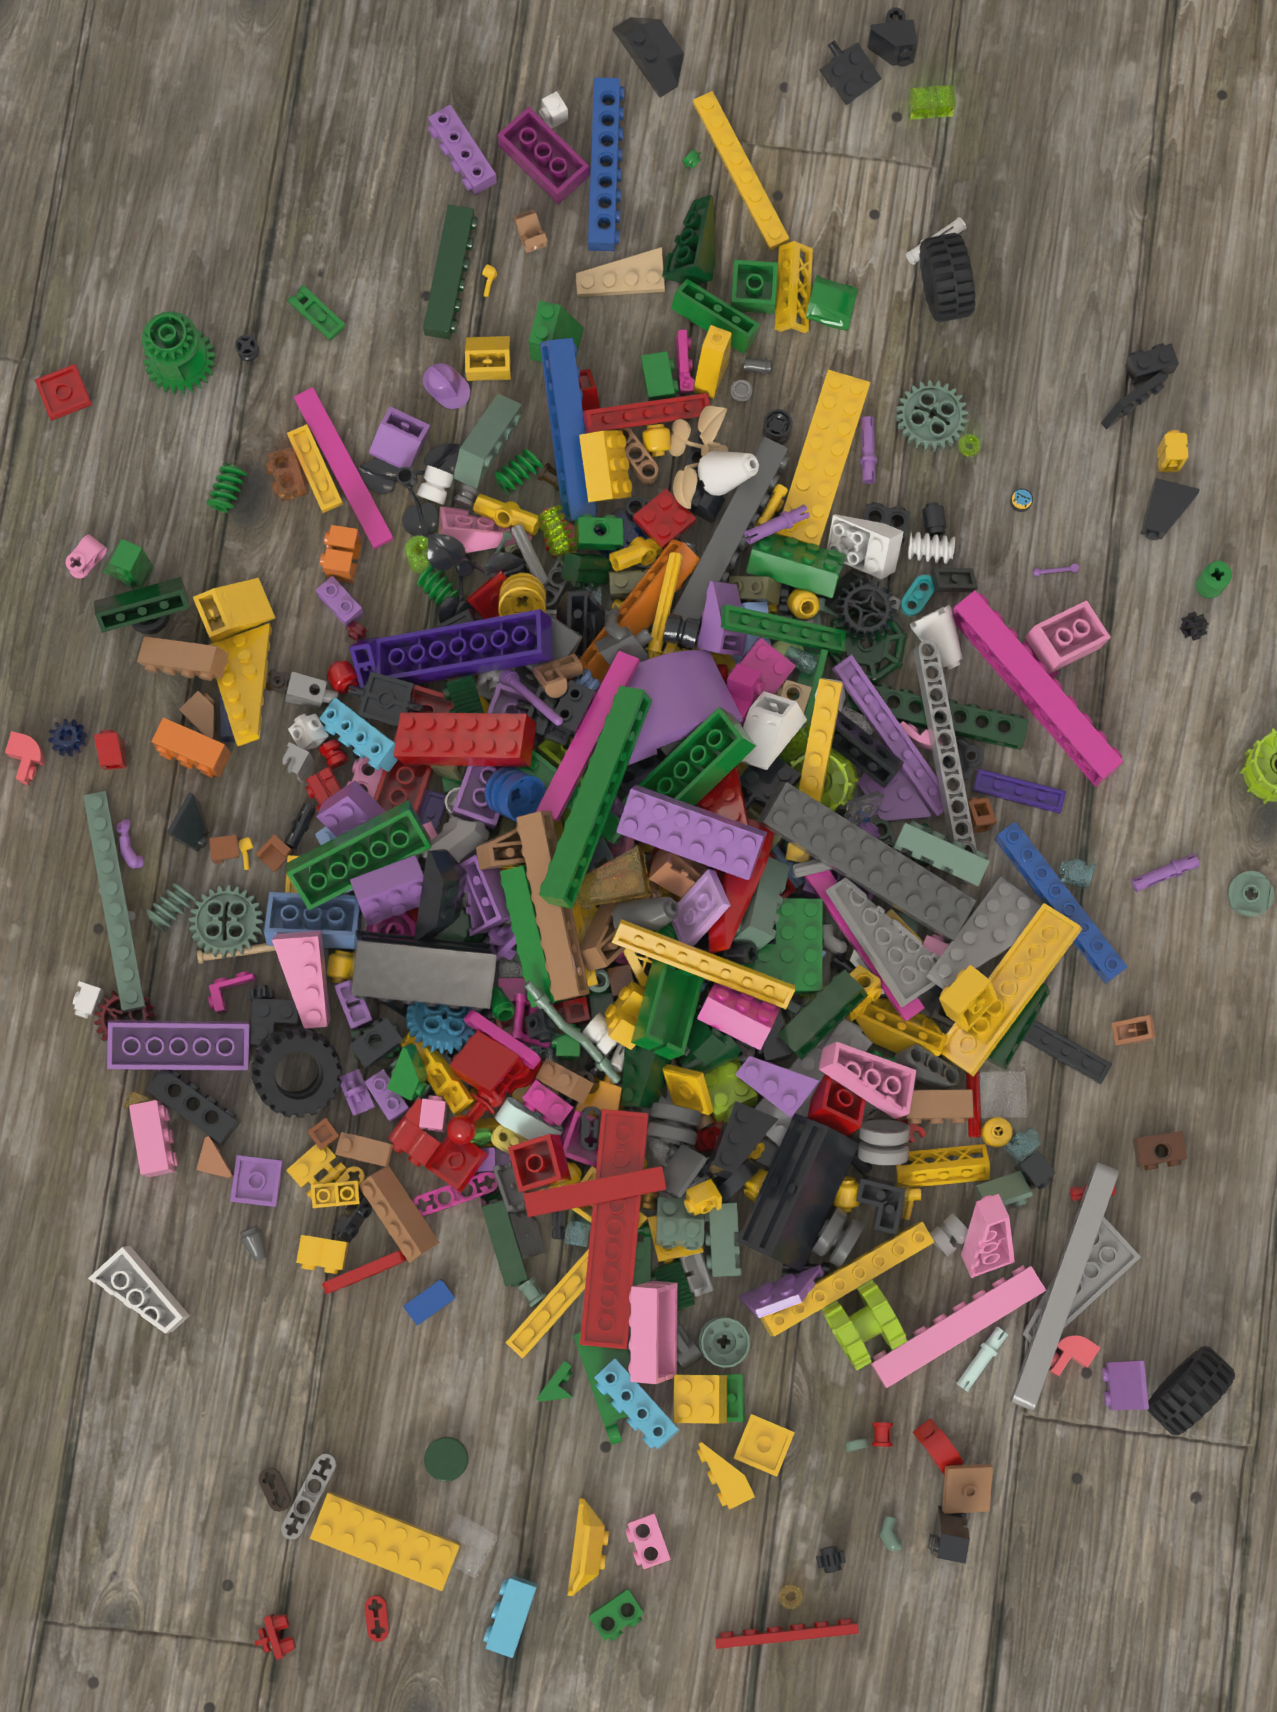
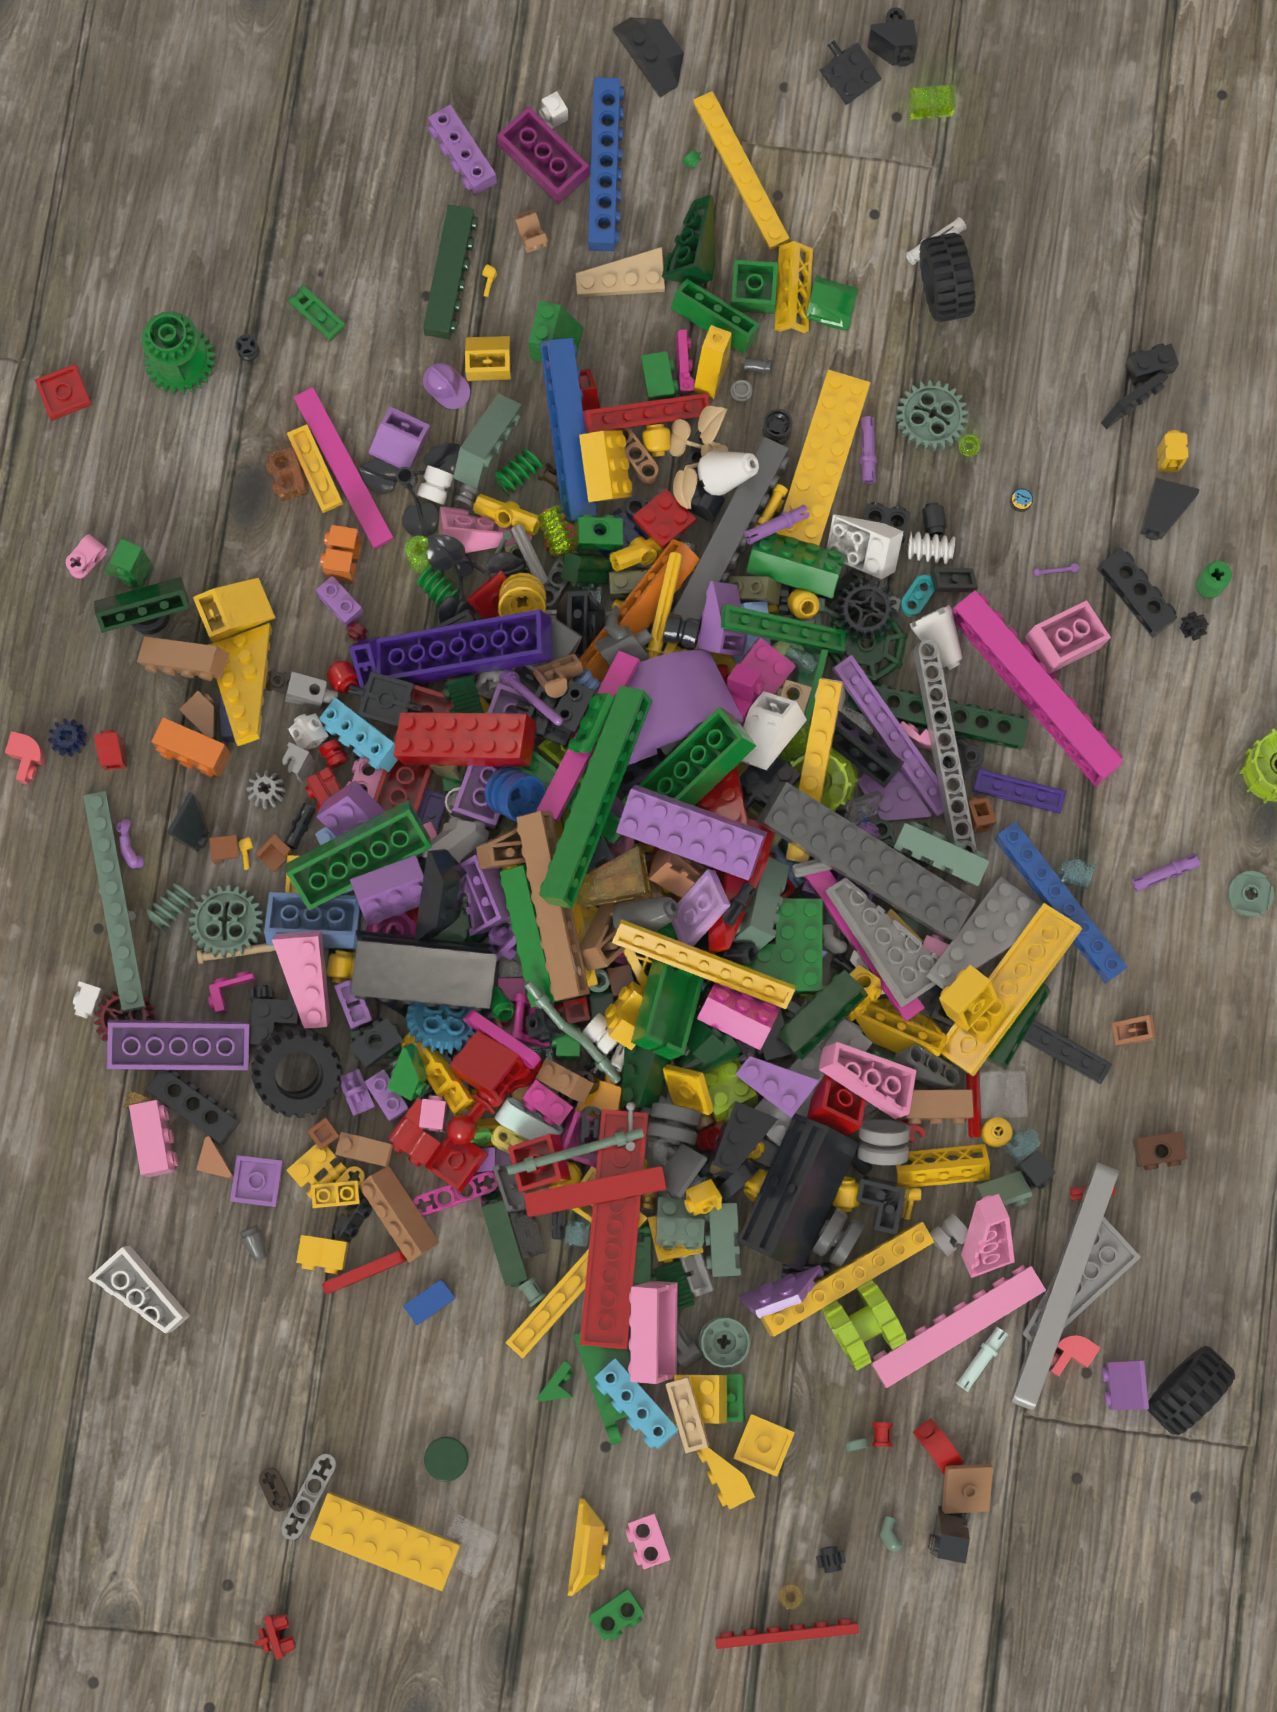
green piece [206,463,248,513] -> none
red beam [365,1595,390,1642] -> none
medium azure brick [483,1575,538,1658] -> none
none -> light grey gear [246,770,286,810]
none -> sand green bar [506,1128,644,1175]
none -> green plate [568,693,615,753]
none -> light grey hinge [626,1102,635,1151]
none -> tan plate [665,1377,710,1453]
none -> black axle [722,882,756,926]
none -> black brick [1097,547,1177,638]

